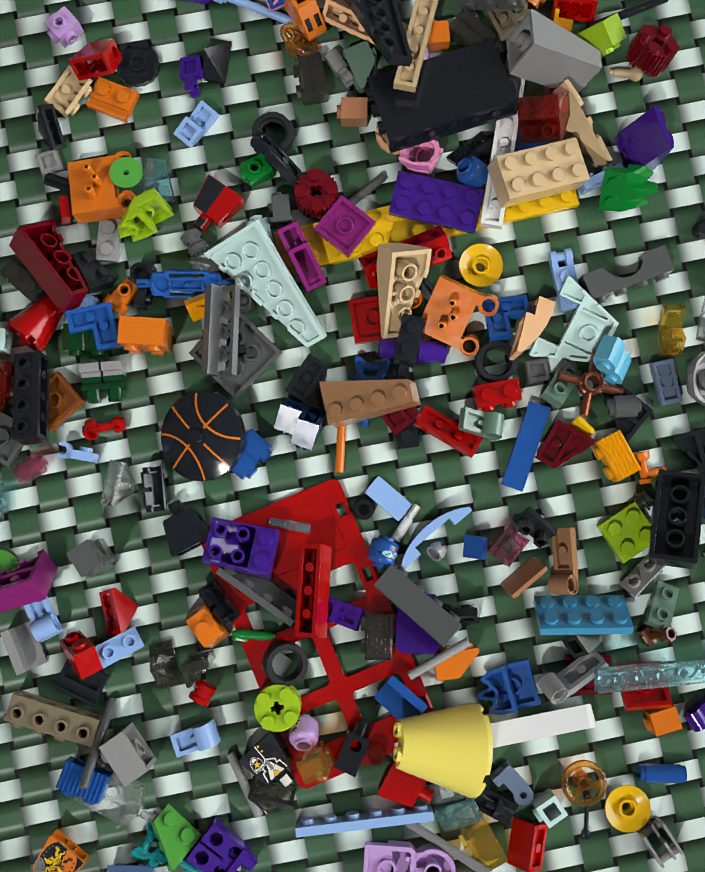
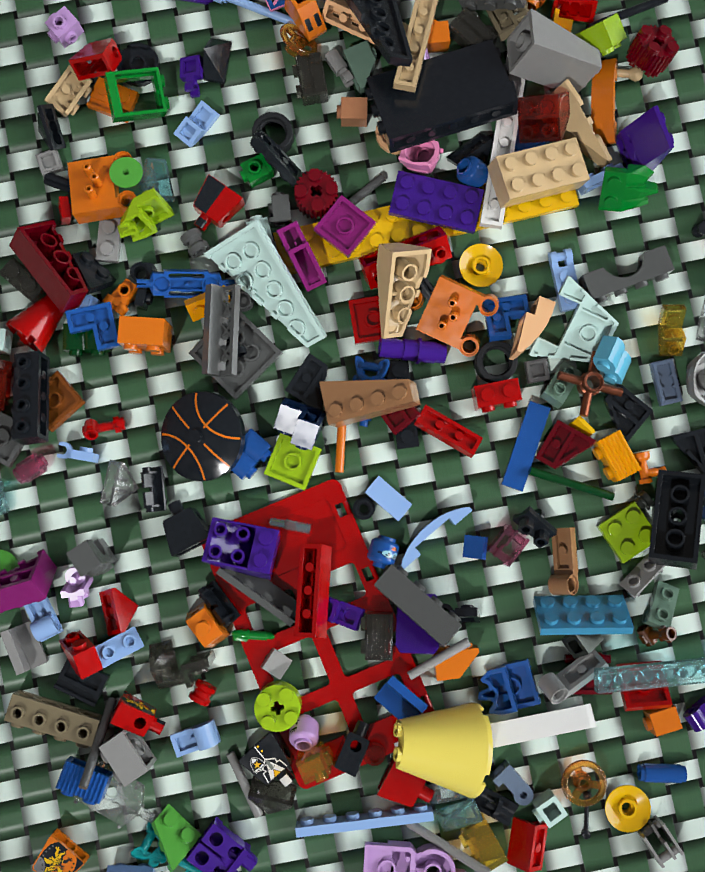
dark green hips [78,360,126,404] -> none
black tyre [262,640,308,686] -> none
white pin [391,504,420,542] -> none
black hinge [393,314,426,378] -> none
light grey hinge [427,541,447,561] -> none
sand green plate [458,407,504,441] -> none
nougat slope [500,556,548,598] -> none
dark grey brick [607,394,642,418] -> none
none -> lavender hips [60,566,93,608]
none -> green window [104,67,170,123]
none -> red torso [110,691,166,737]
none -> lime plate [264,433,322,490]
none -> dark green bar [528,467,615,501]
none -> orange slope [591,58,617,145]

